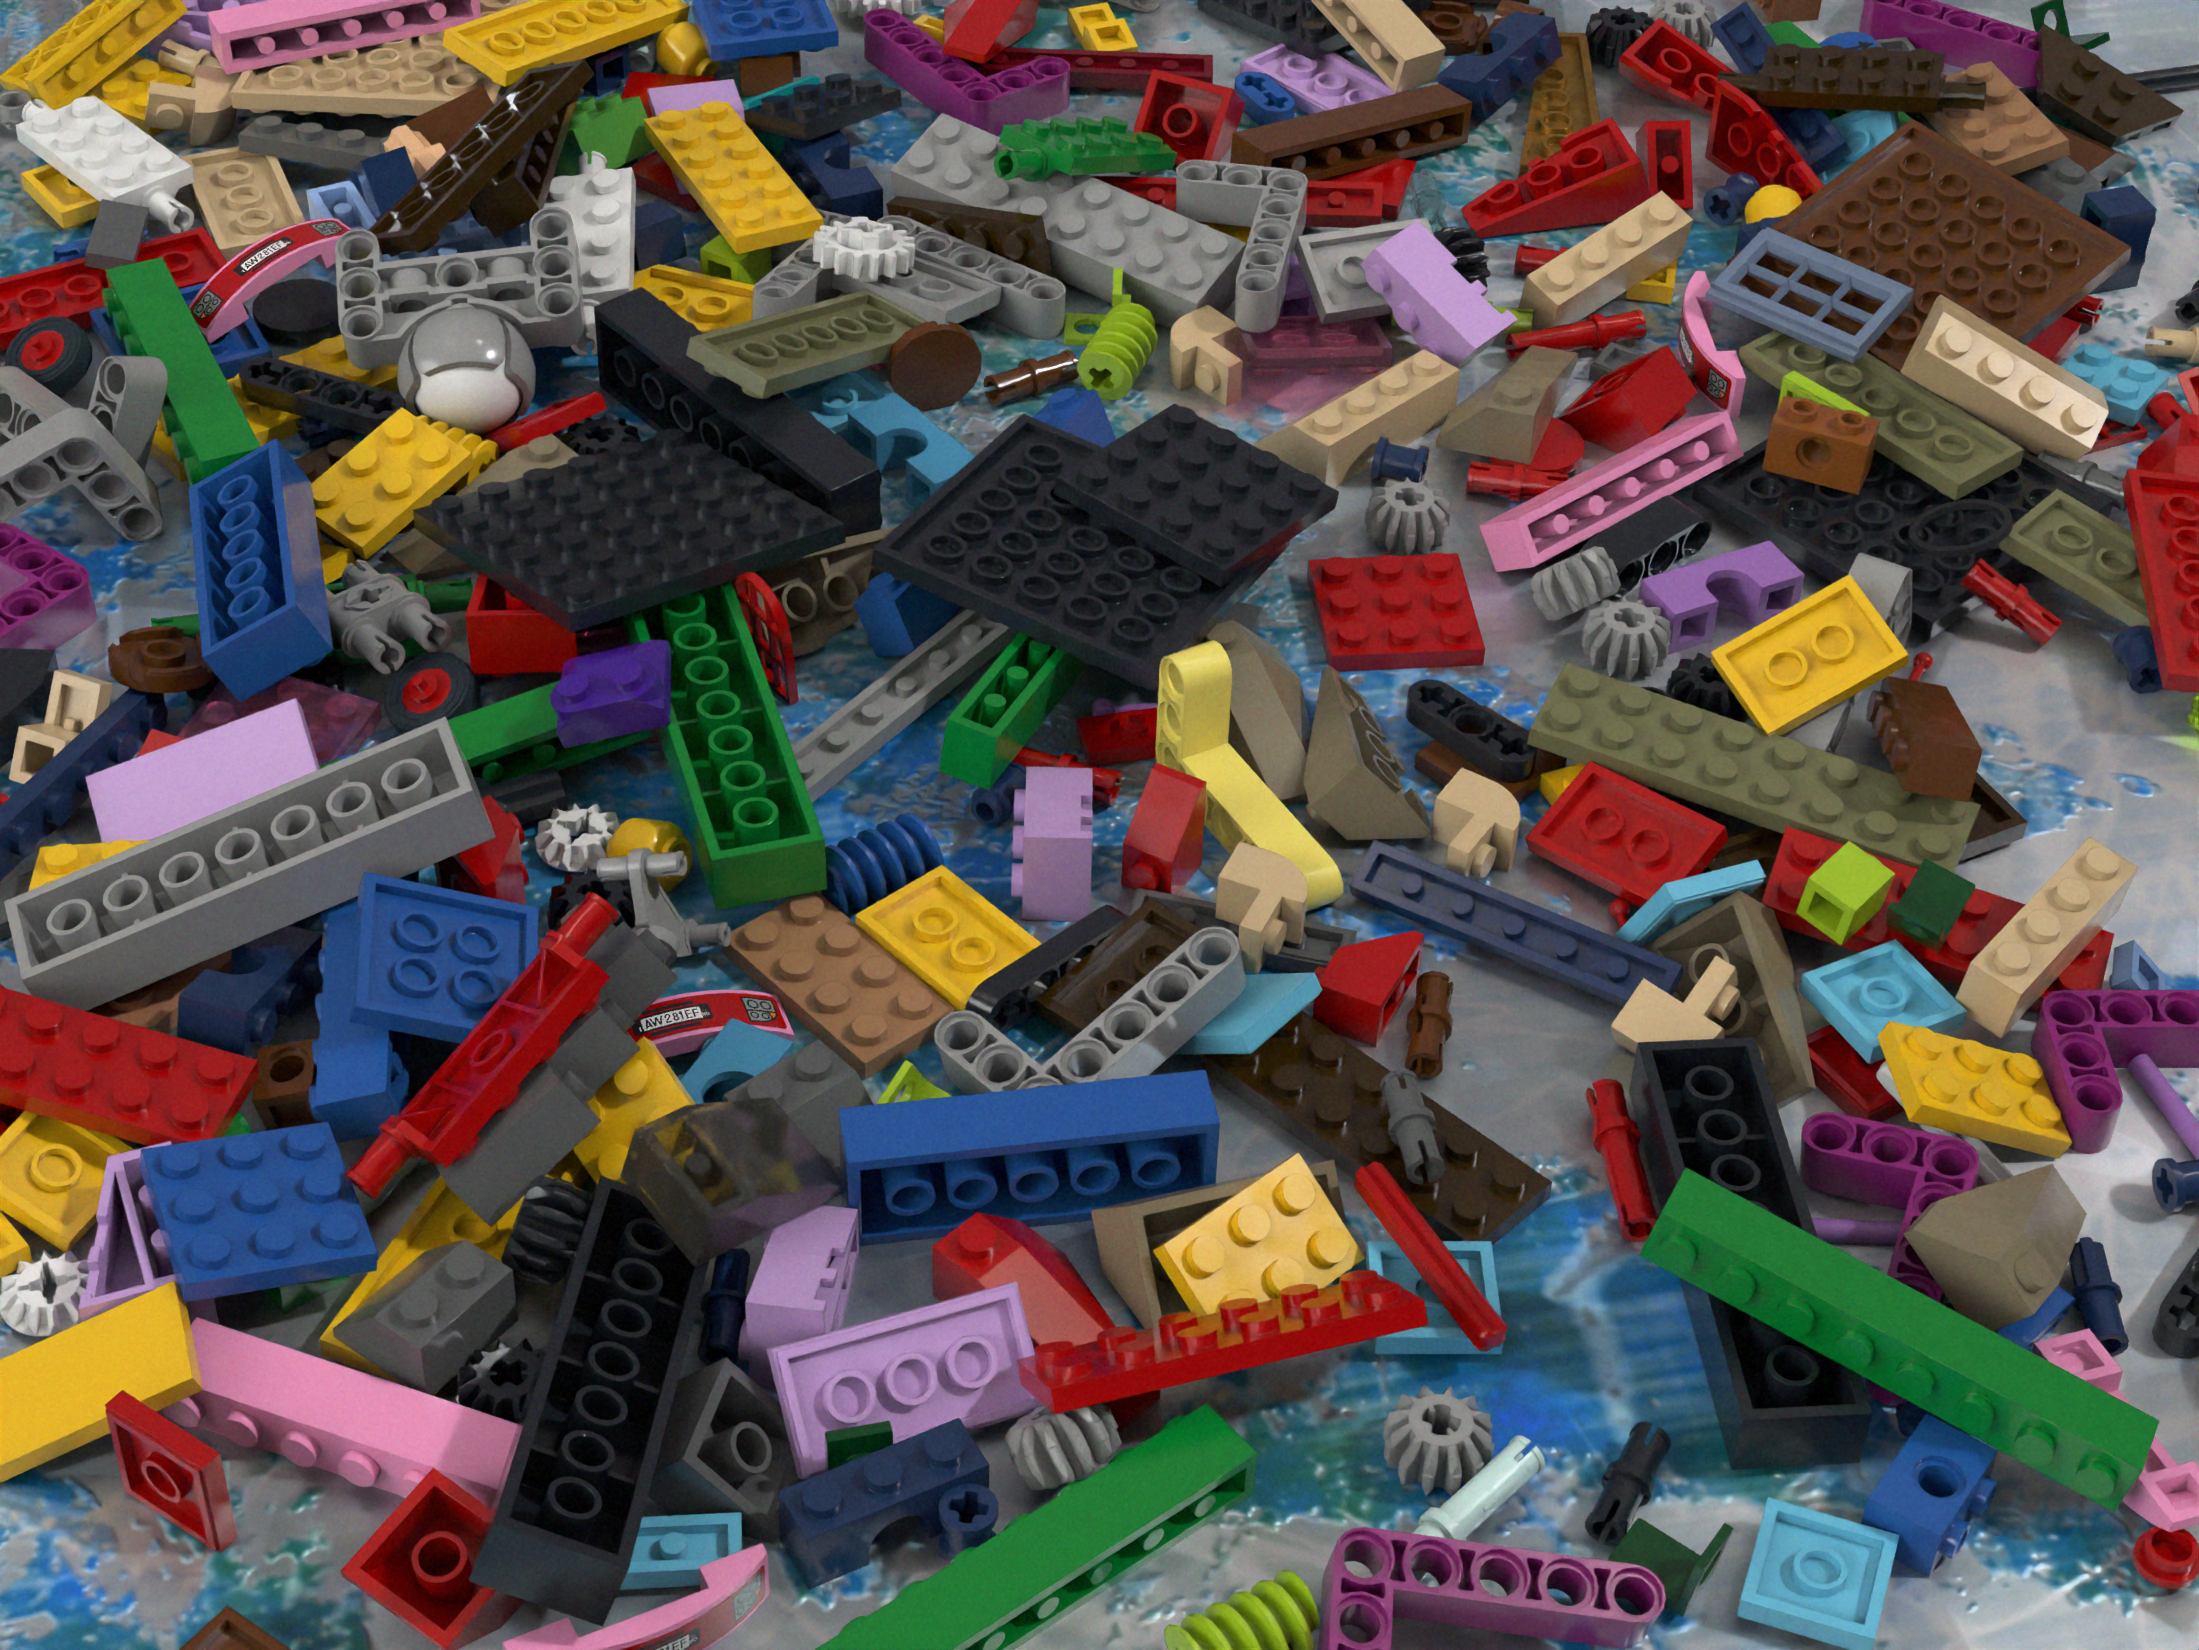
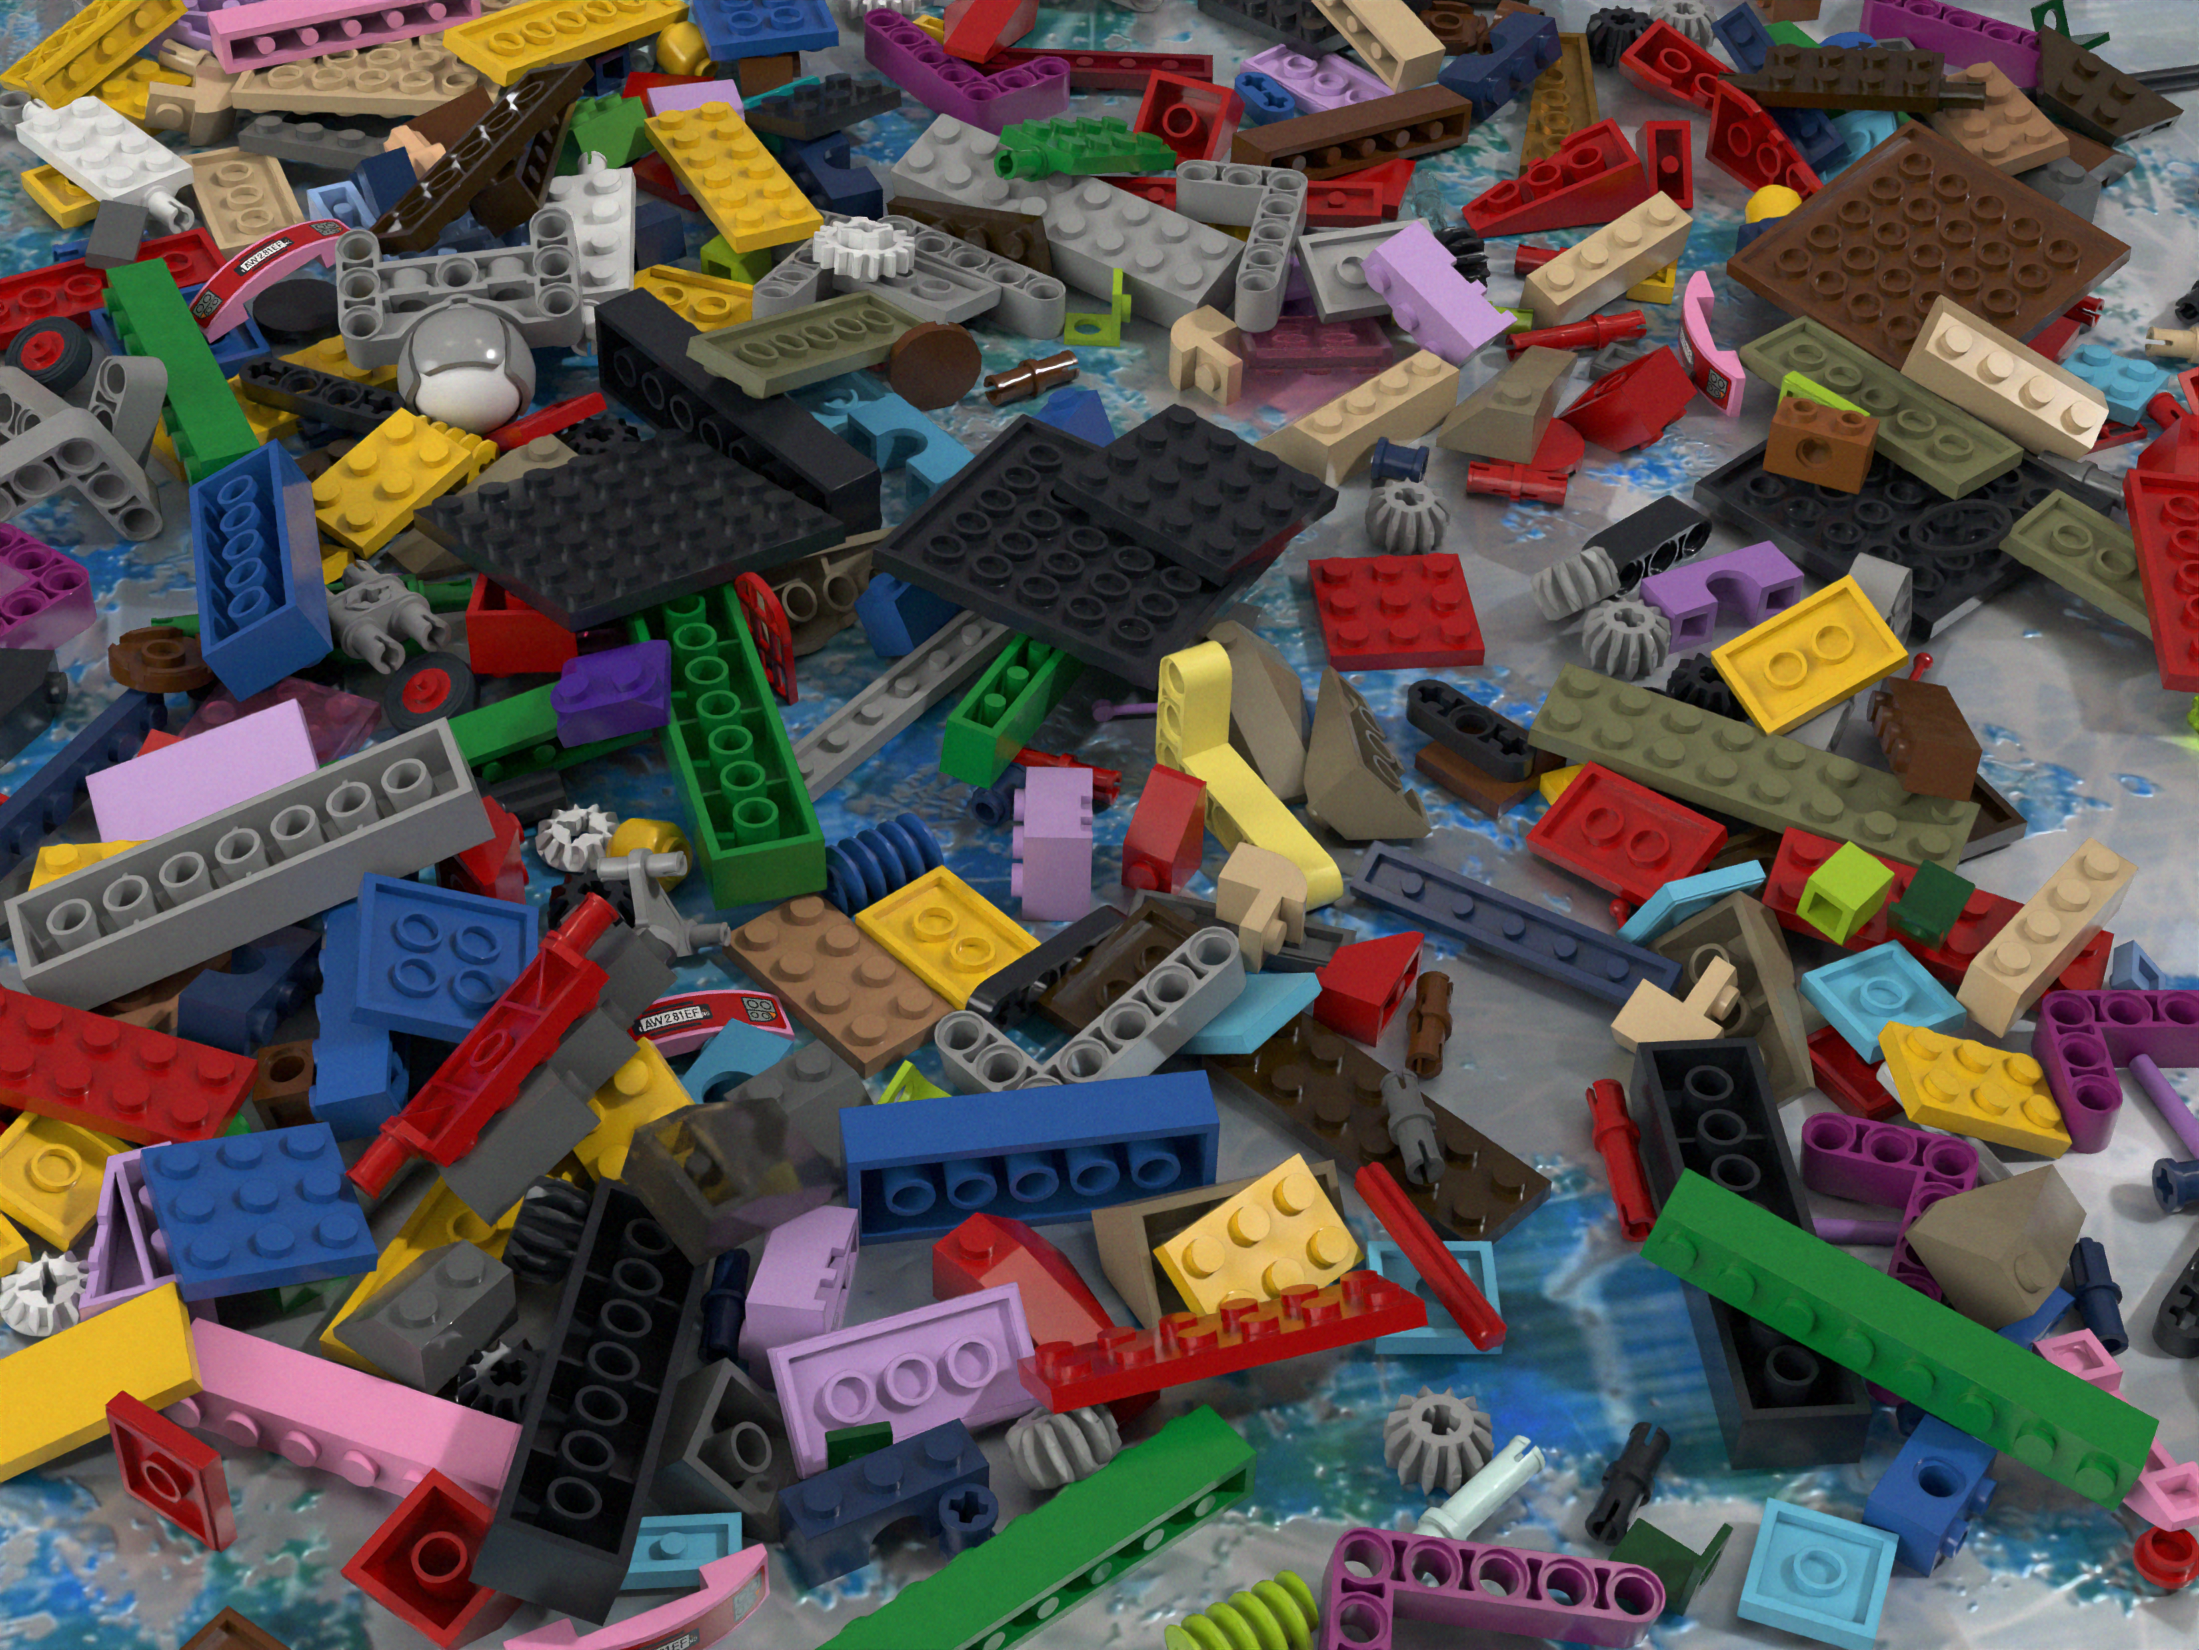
tan brick [9,669,113,784] -> none
yellow slope [1067,2,1138,52] -> none
red plate [1076,707,1157,766] -> none
lime piece [1077,302,1158,401] -> none
tan brick [1431,768,1520,880] -> none
bright pink brick [1479,410,1744,572] -> none
dark blue bush [1703,172,1760,226] -> none
sand blue piece [1706,227,1914,364] -> none
red pin [1960,558,2063,647] -> none
dark blue brick [2079,185,2157,295] -> none
dark blue bush [2112,625,2163,694] -> none

